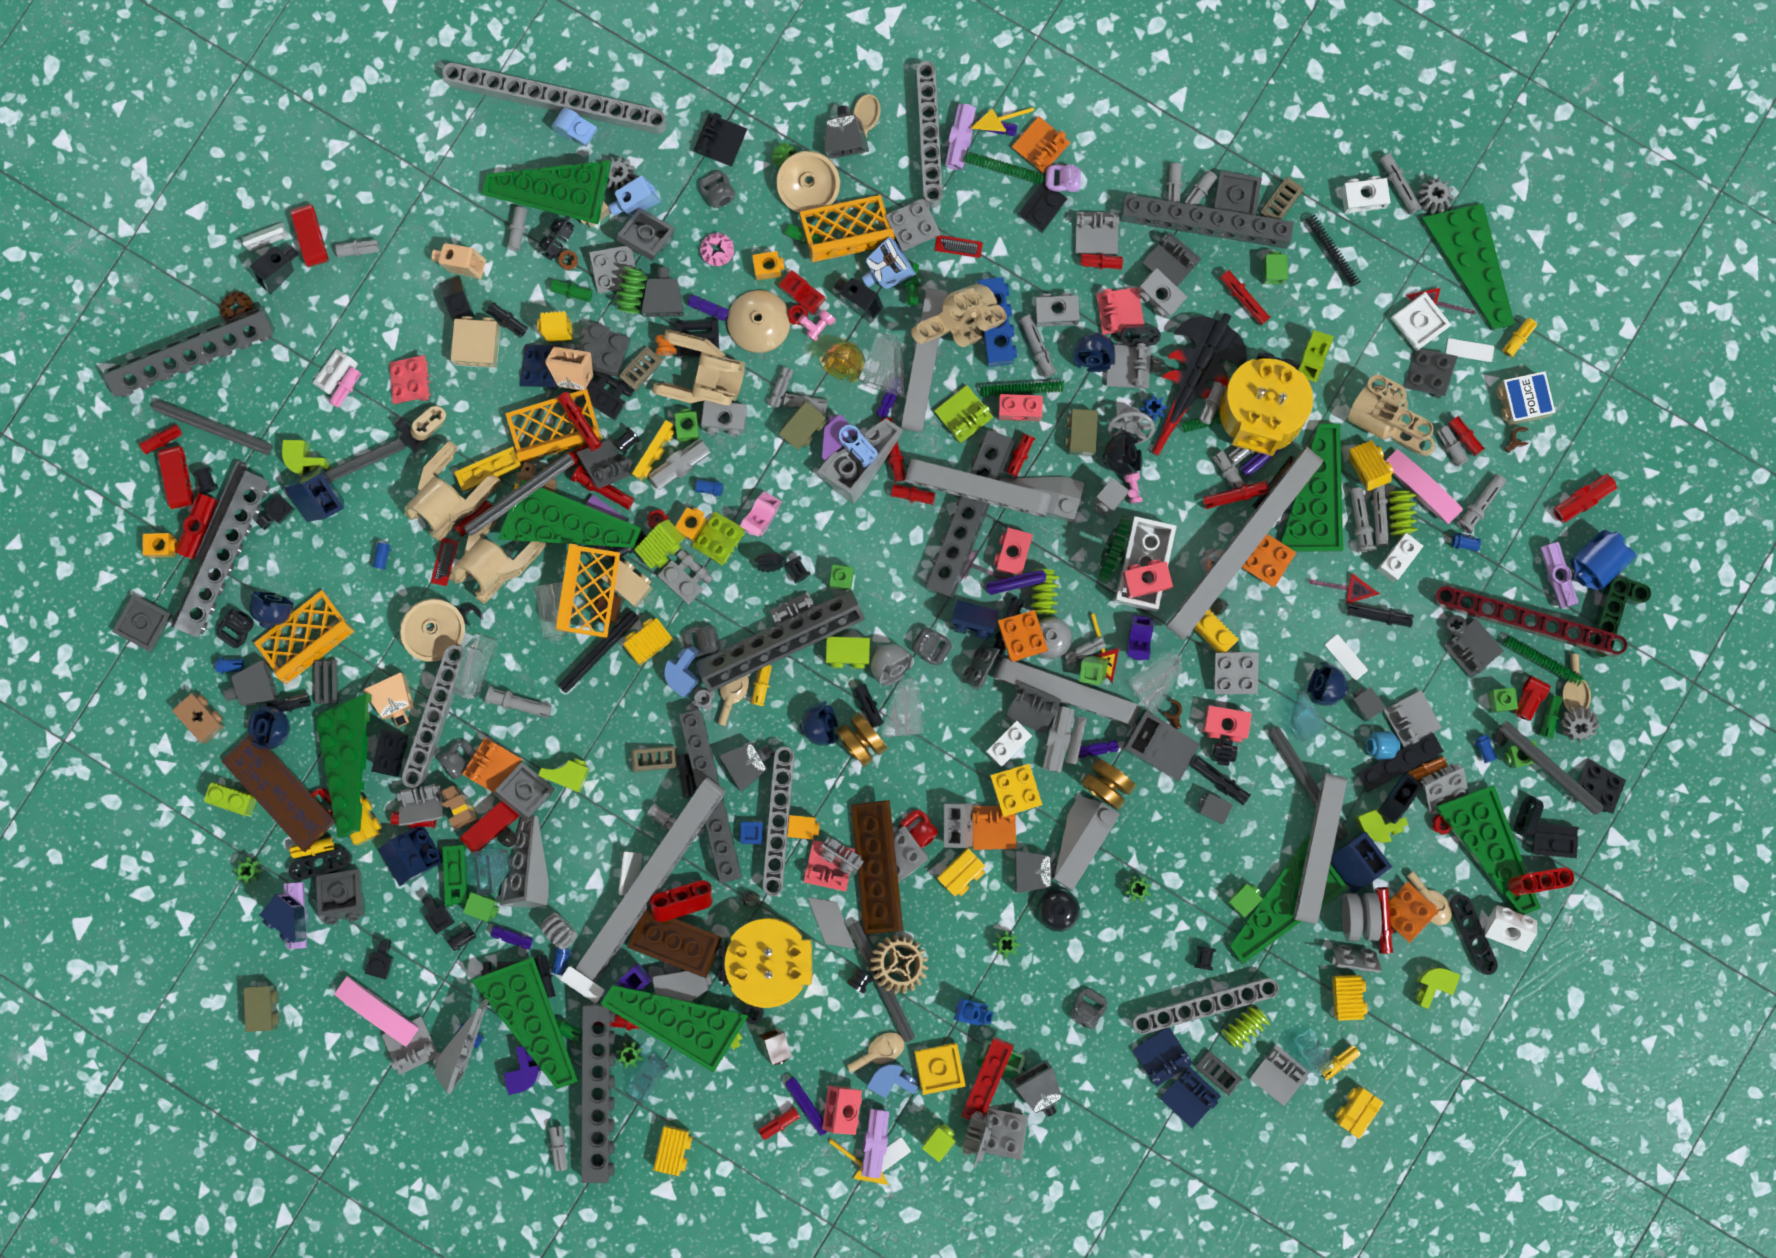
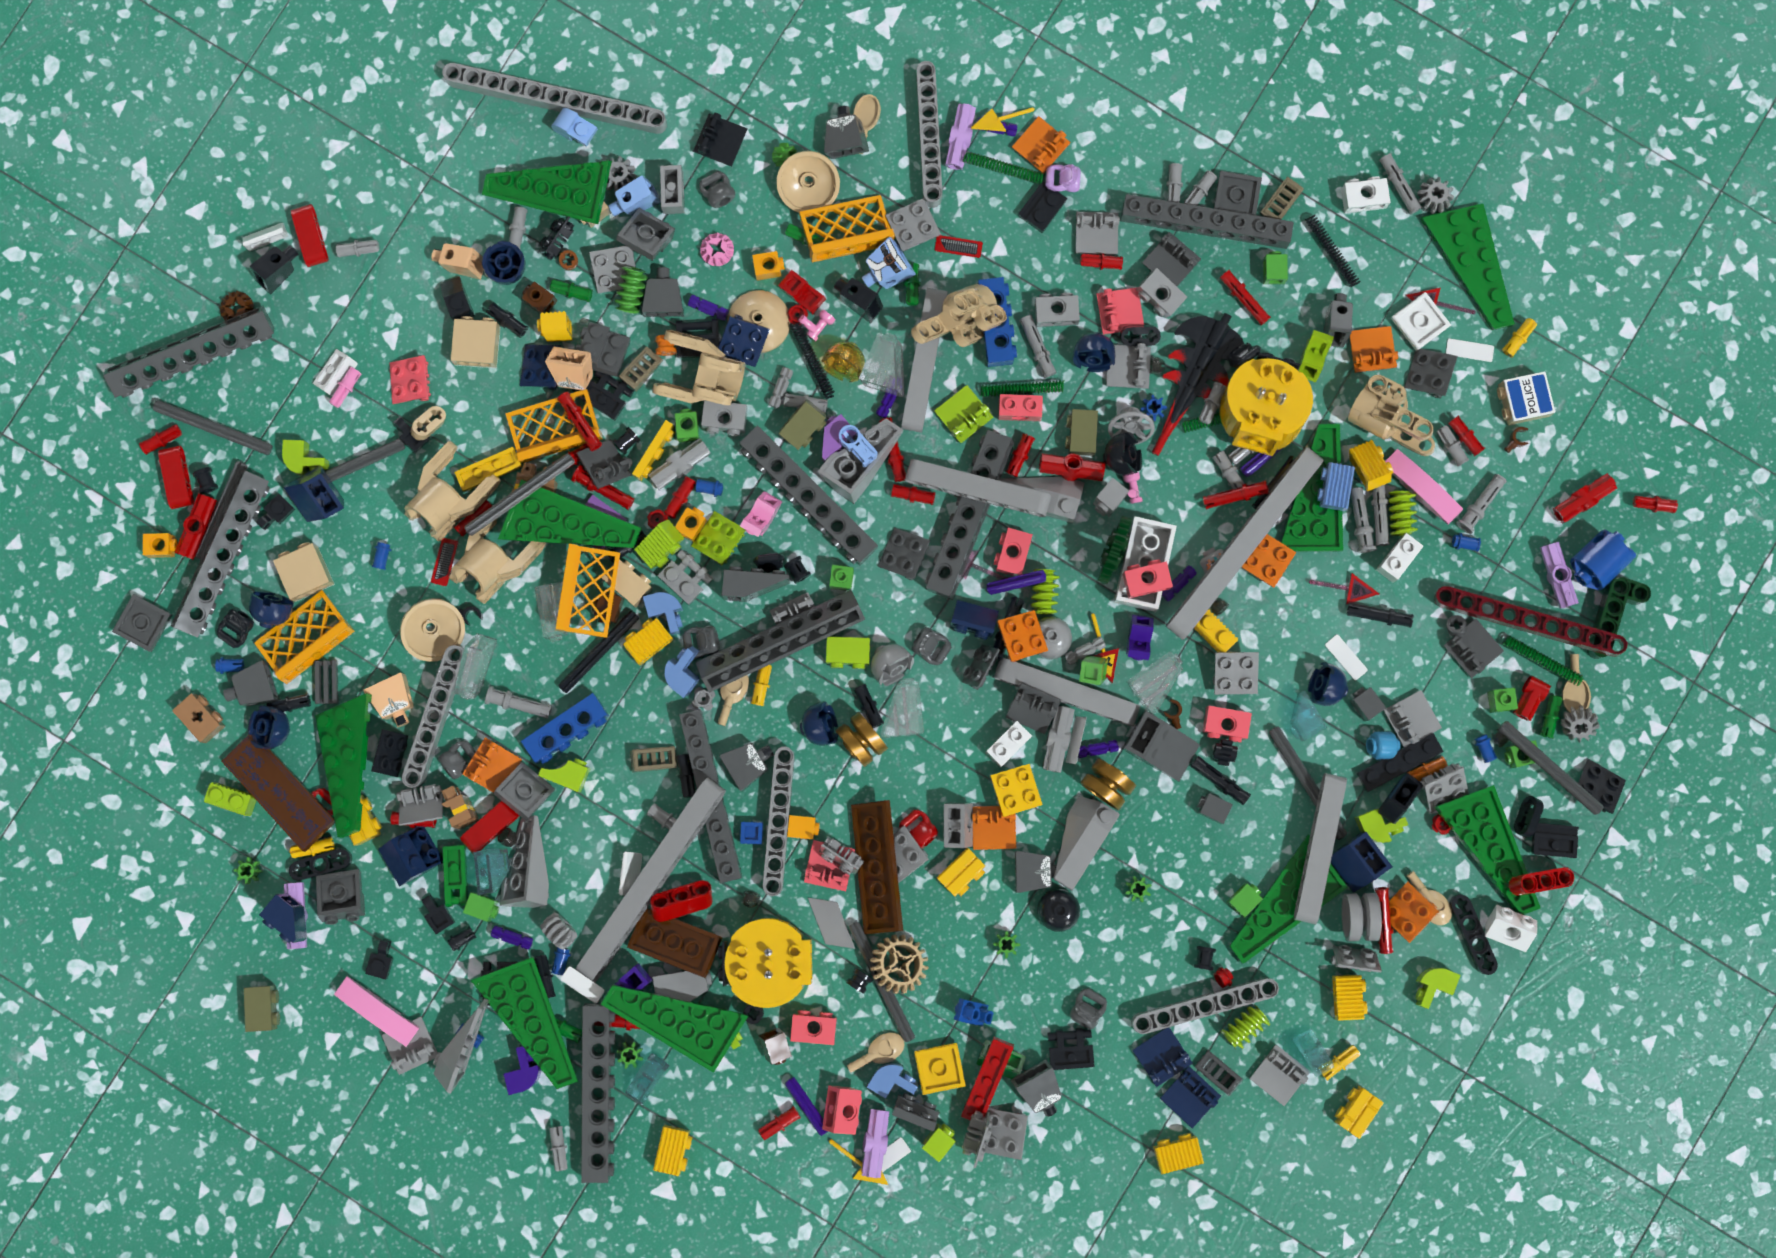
none -> tan piece [273,542,335,602]
none -> dark blue cylinder [482,241,526,285]
none -> blue brick [521,693,610,764]
none -> reddish brown brick [522,281,557,314]
none -> medium blue brick [643,592,683,635]
none -> light grey brick [660,165,685,214]
none -> red pin [663,476,696,519]
none -> dark blue hinge [718,314,770,367]
none -> dark grey slope [722,567,791,602]
none -> dark grey brick [740,425,878,565]
none -> black piece [789,322,835,399]
none -> coral brick [790,1010,837,1045]
none -> dark grey hinge [878,528,931,581]
none -> dark grey plate [892,1093,940,1132]
none -> red piece [1039,453,1105,481]
none -> black plate [1047,1028,1095,1070]
none -> yellow brick [1153,1133,1204,1174]
none -> dark purple axle [1162,565,1197,601]
none -> red plate [1213,967,1233,988]
none -> black piece [1229,343,1261,368]
none -> medium blue brick [1317,462,1355,511]
none -> dark grey torso [1324,293,1353,348]
none -> orange hinge [1350,326,1398,373]
none -> red axle [1633,496,1678,513]

